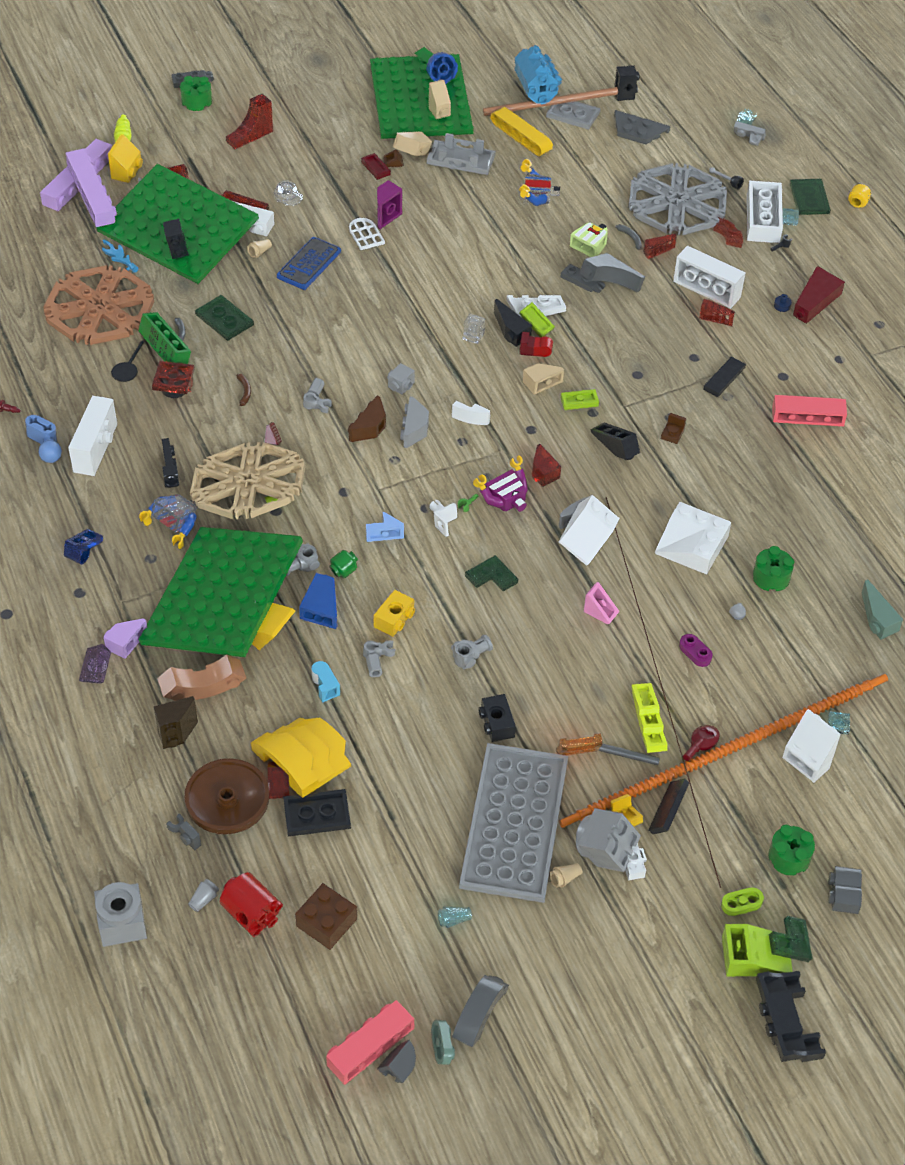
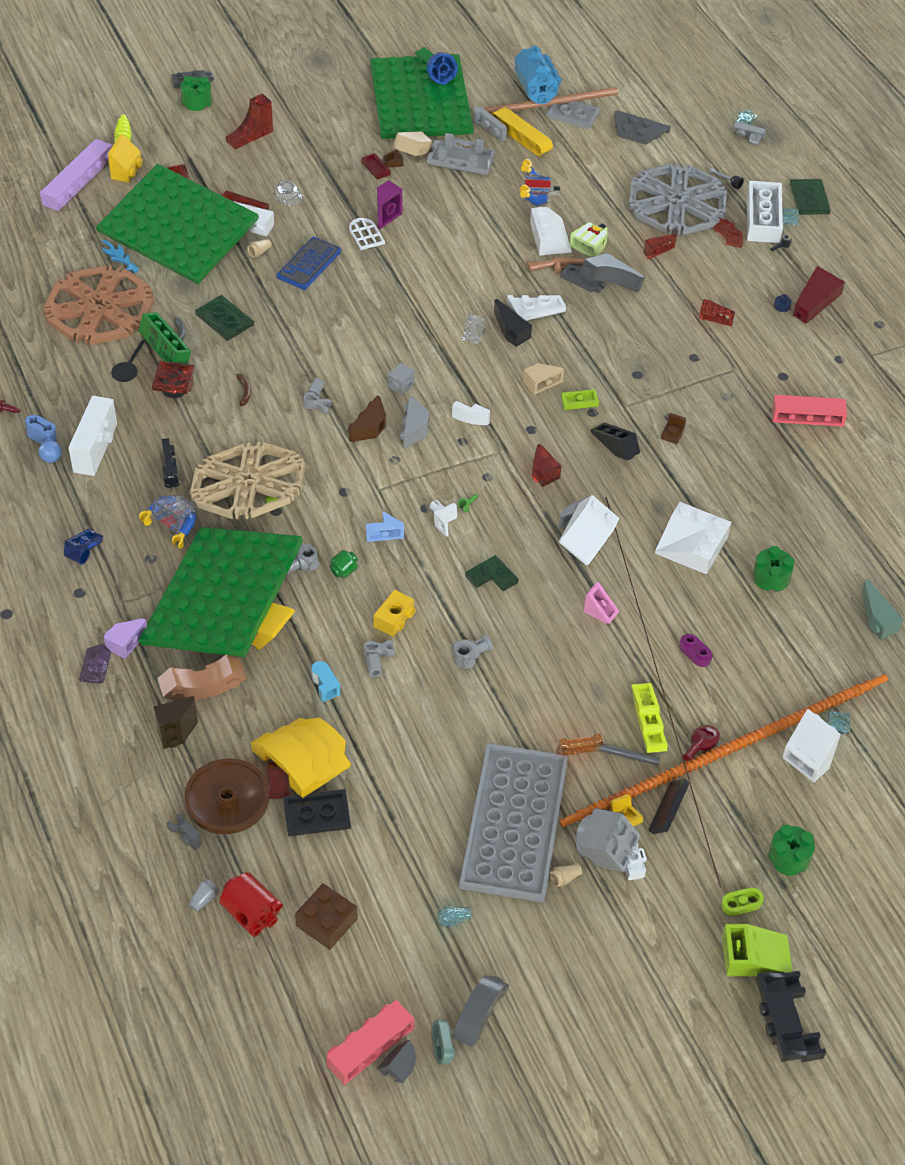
lavender brick [66,149,117,227] -> none
light grey piece [94,882,147,947] -> none
black brick [163,219,189,259] -> none
slope [264,422,282,445] -> none
blue slope [299,573,337,629] -> none
tan slope [429,80,451,119] -> none
magenta torso [473,455,528,512] -> none
black brick [478,694,516,742] -> none
lime tile [519,302,555,338] -> none
leg [520,332,553,357] -> none
black brick [614,65,639,101] -> none
dark grey piece [616,224,642,250] -> none
white brick [673,246,746,309] -> none
black tile [703,356,746,397] -> none
light grey hinge [729,603,746,620] -> none
clear green tile [769,916,813,962] -> none
dark grey brick [828,866,862,914] -> none
yellow head [848,184,871,208] -> none
none -> light grey plate [474,106,507,142]
none -> nougat piece [526,257,616,273]
none -> white slope [530,207,572,256]

